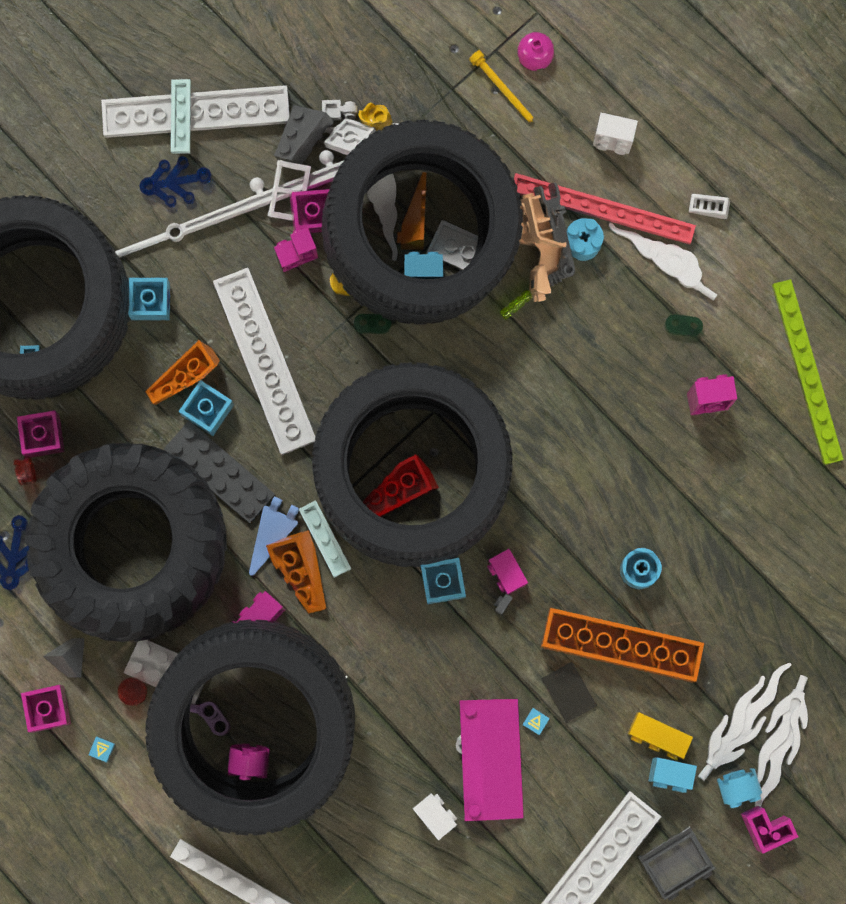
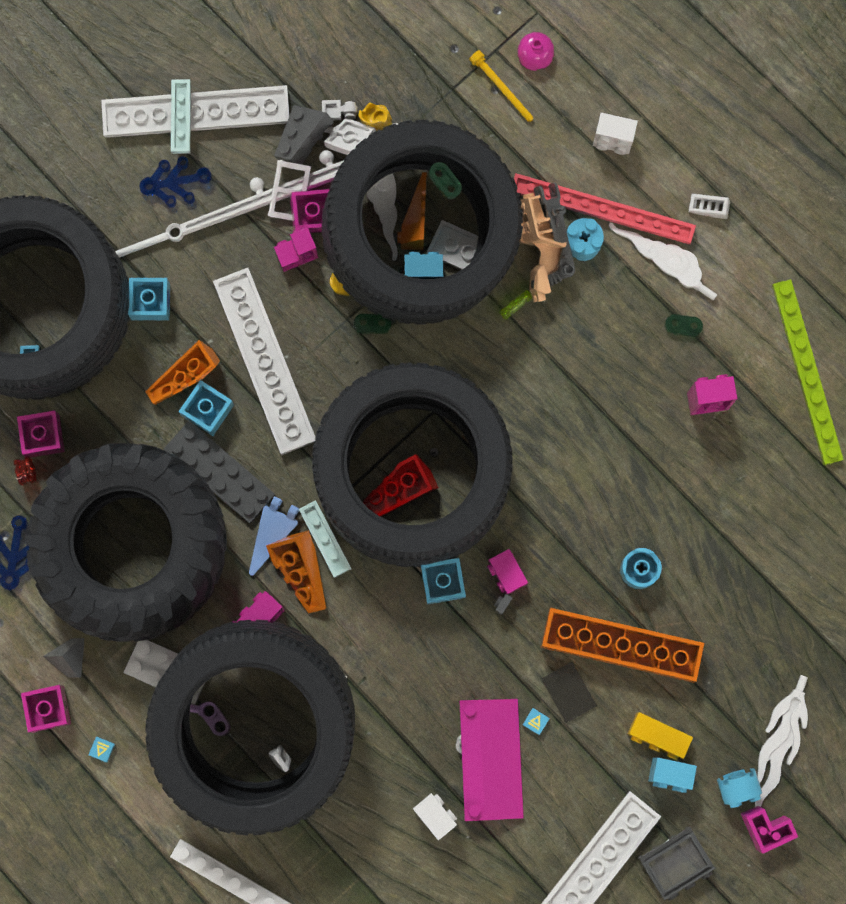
clear red wheel [118,678,147,706] -> none
dark pink brick [228,744,269,780] -> none
white piece [698,663,791,781] -> none
none -> white slope [268,745,291,772]
none -> clear green plate [429,162,462,199]

